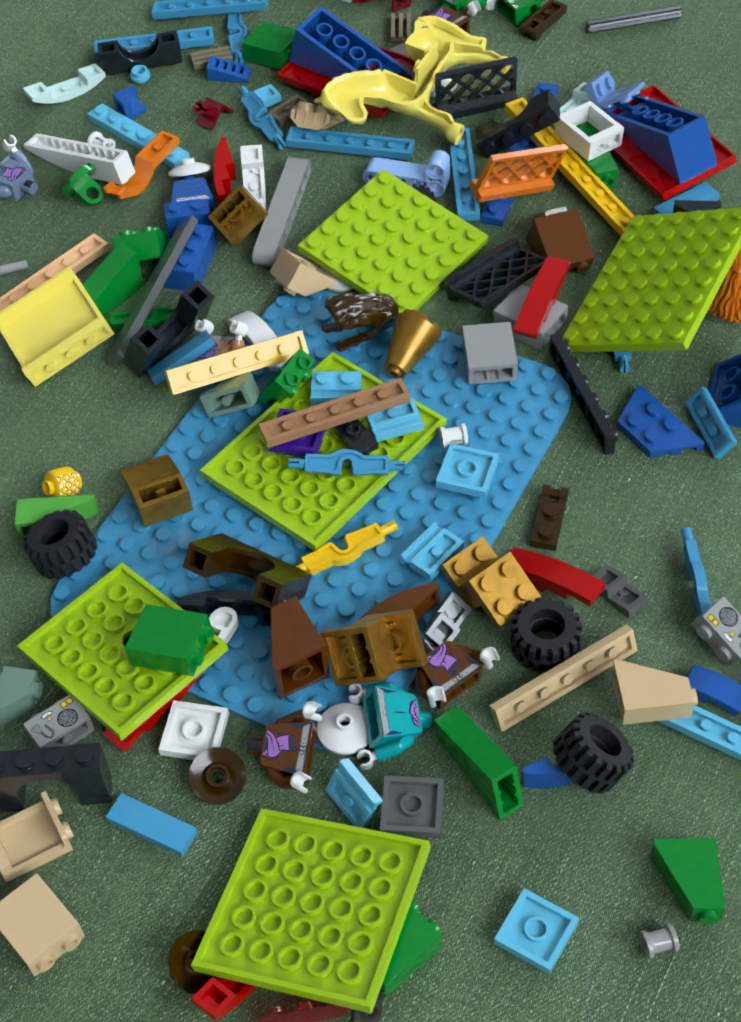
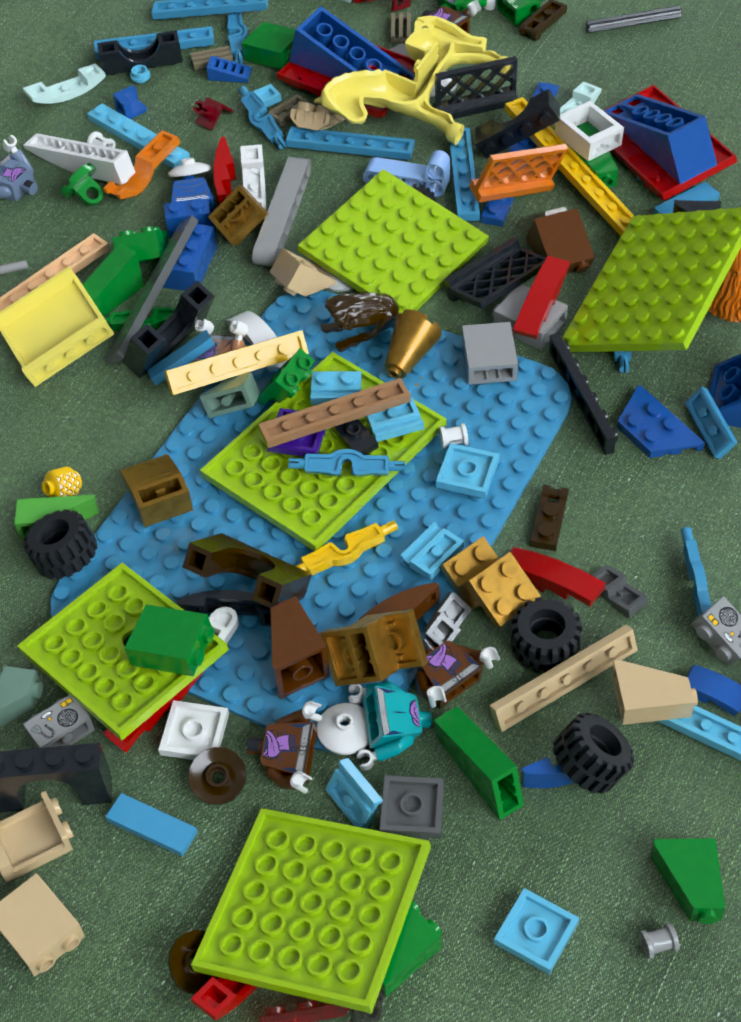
medium blue bracket [584,71,645,110] -> none

